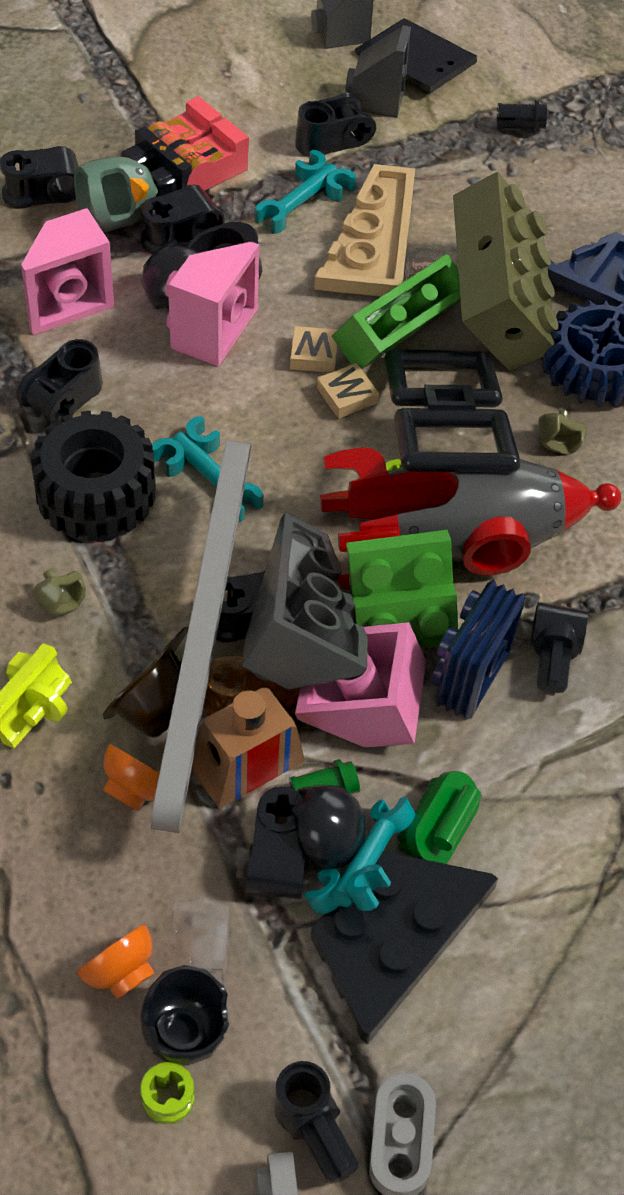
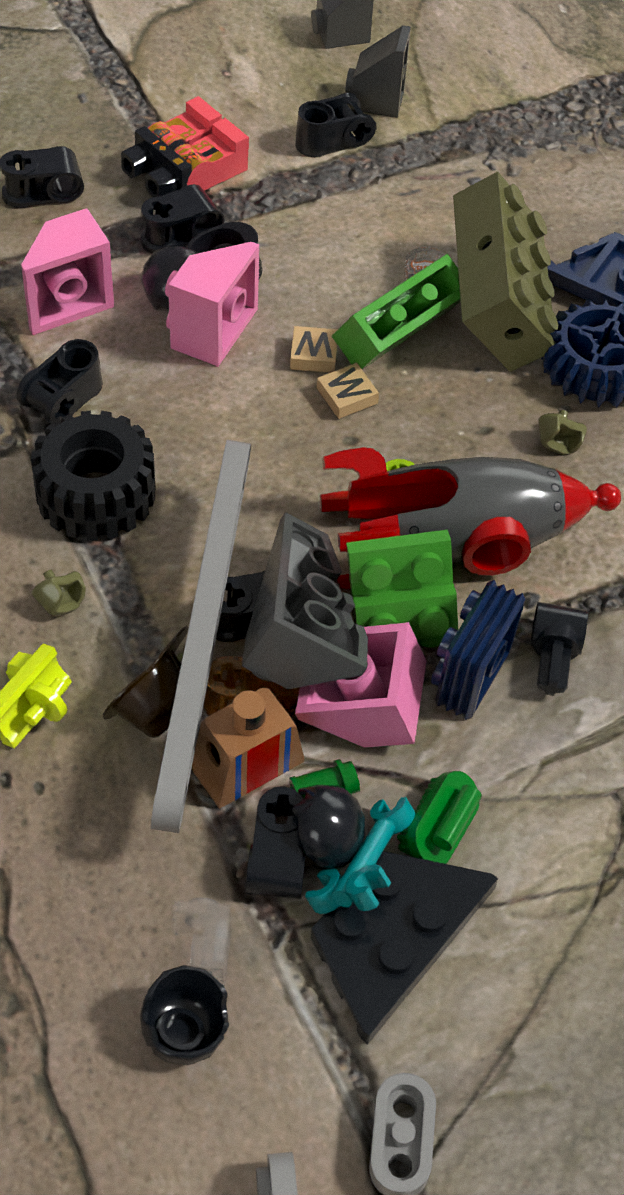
sand green piece [74,156,158,233] -> none
orange piece [75,924,155,1000] -> none
orange piece [102,743,159,812] -> none
lime bush [140,1062,195,1124] -> none
teal bar [152,416,264,522] -> none
teal bar [255,150,357,234] -> none
black axle [275,1061,359,1184] -> none
tan wing [314,164,415,297] -> none
black container [355,18,477,93] -> none
black bar [385,349,521,473] -> none
black pin [497,100,547,133] -> none

